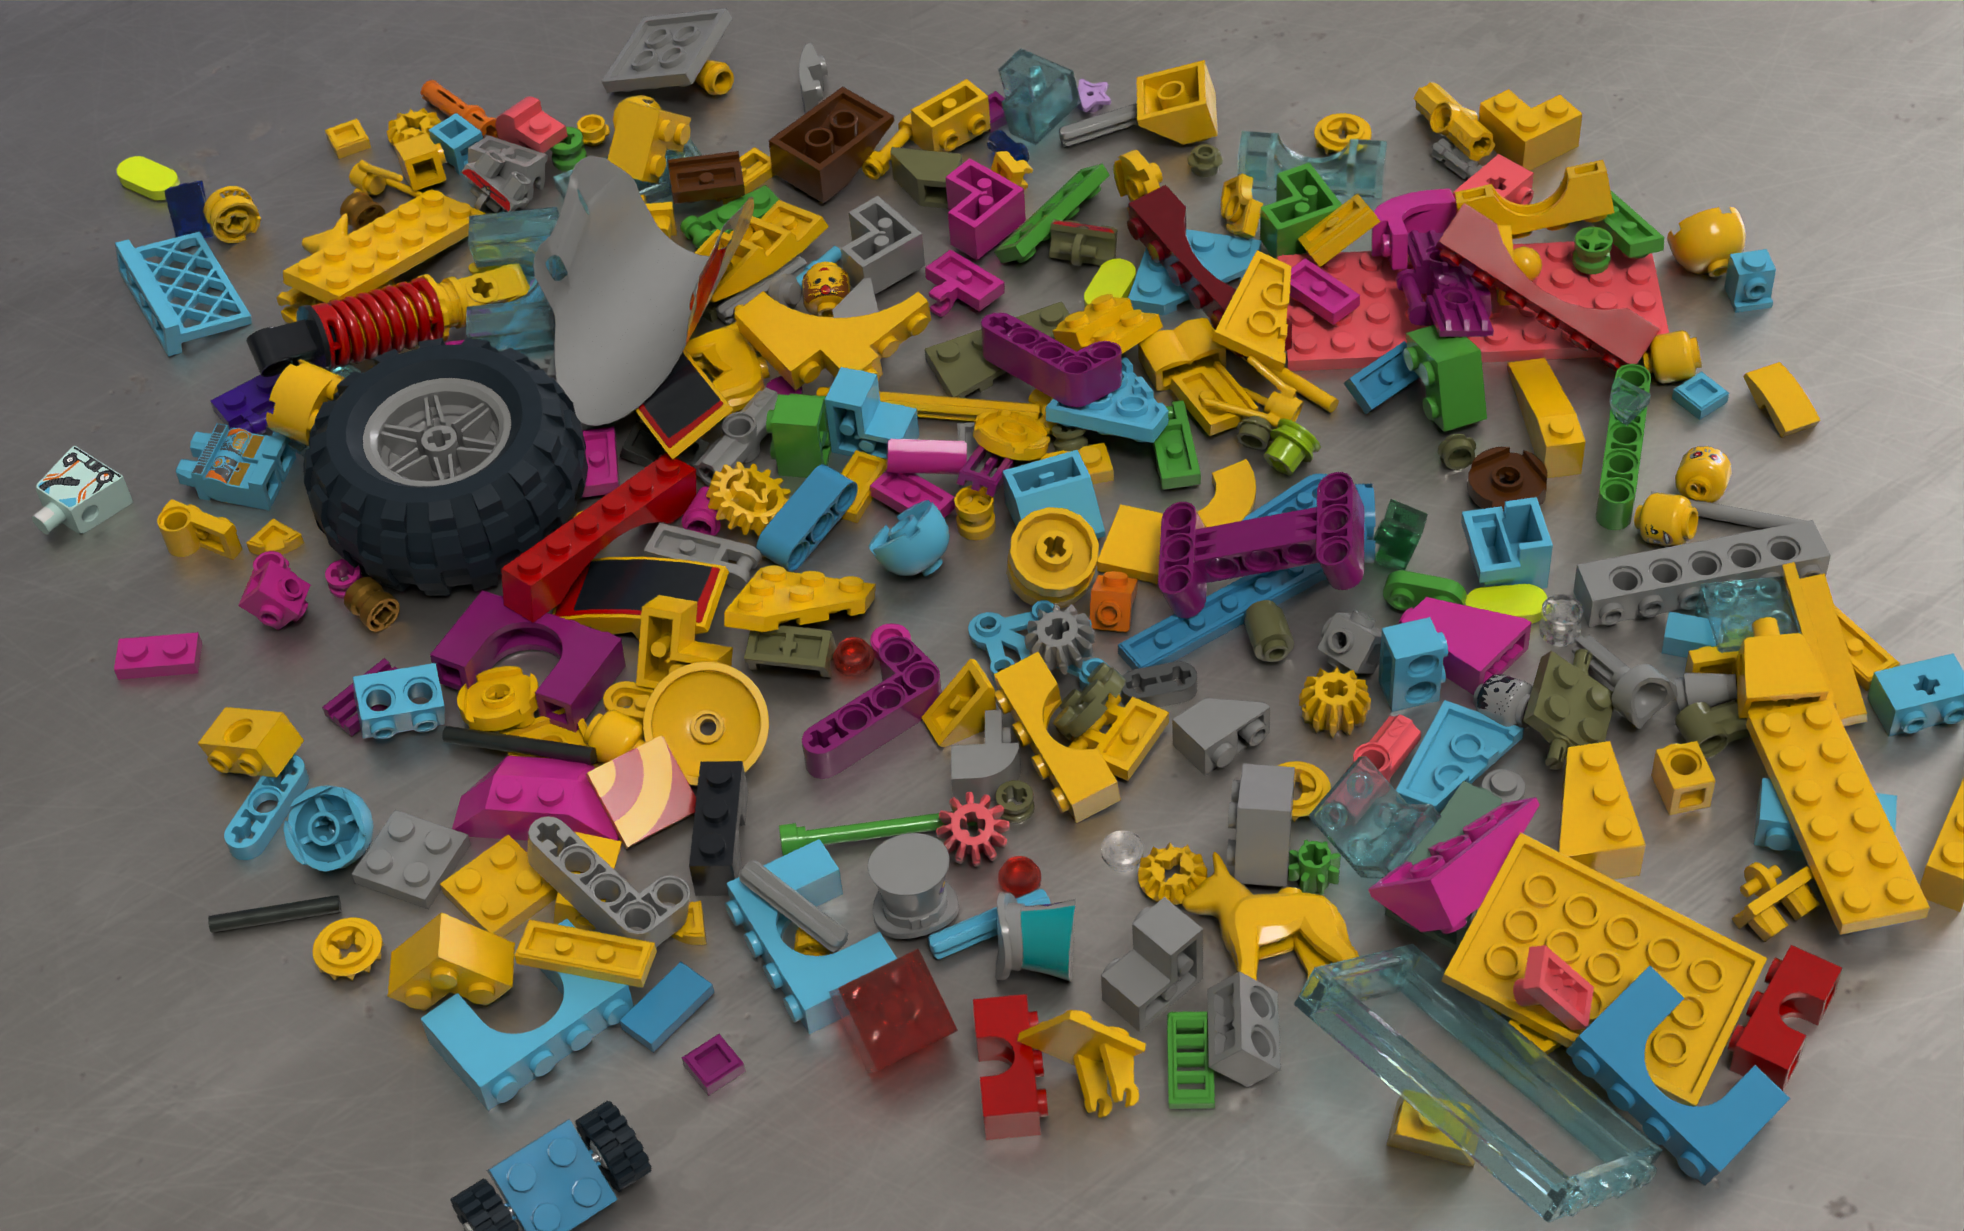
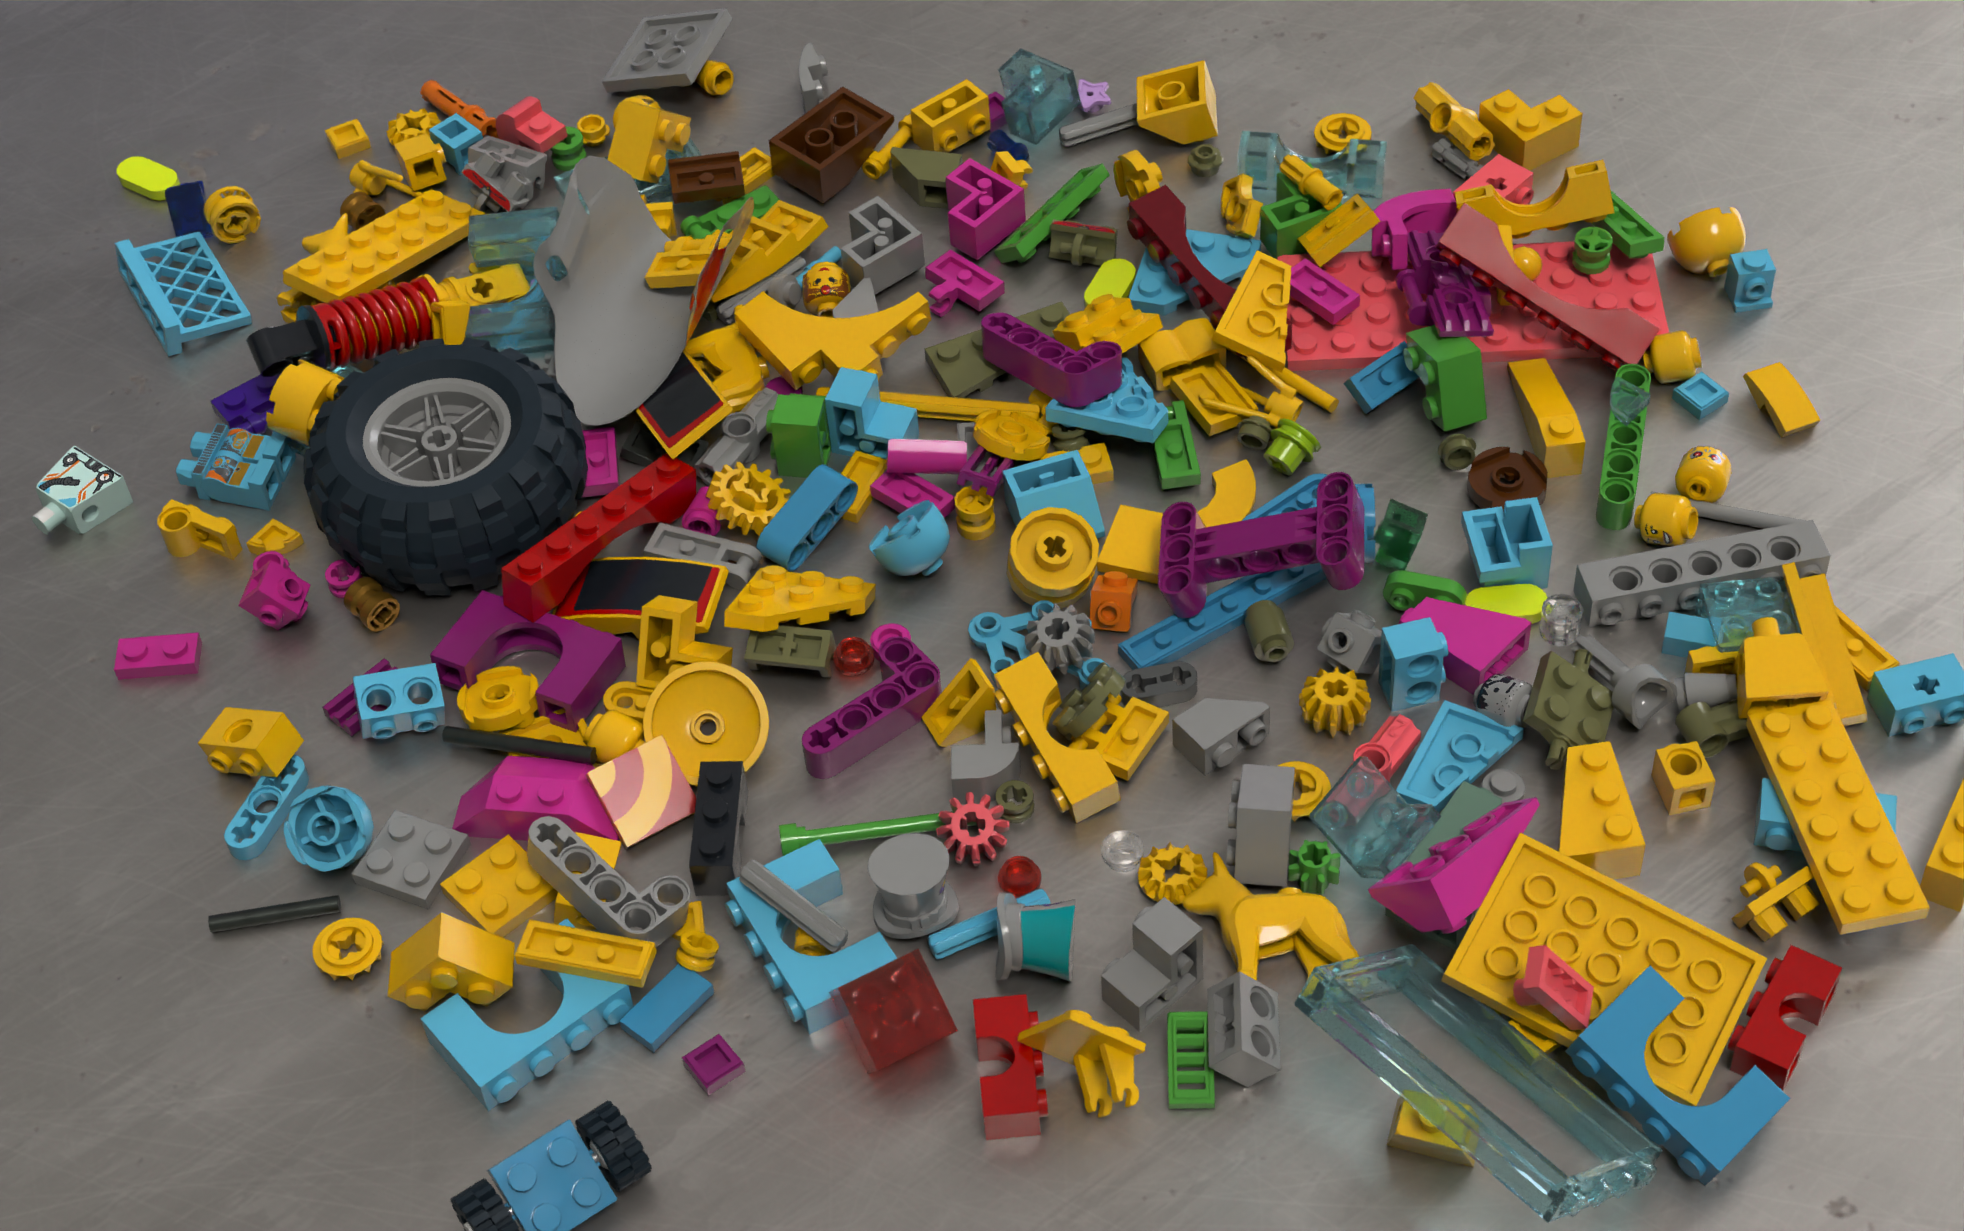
none -> yellow slope [431,300,470,345]
none -> yellow plate [644,234,732,289]
none -> yellow bush [675,931,719,972]
none -> yellow axle [1279,155,1343,210]

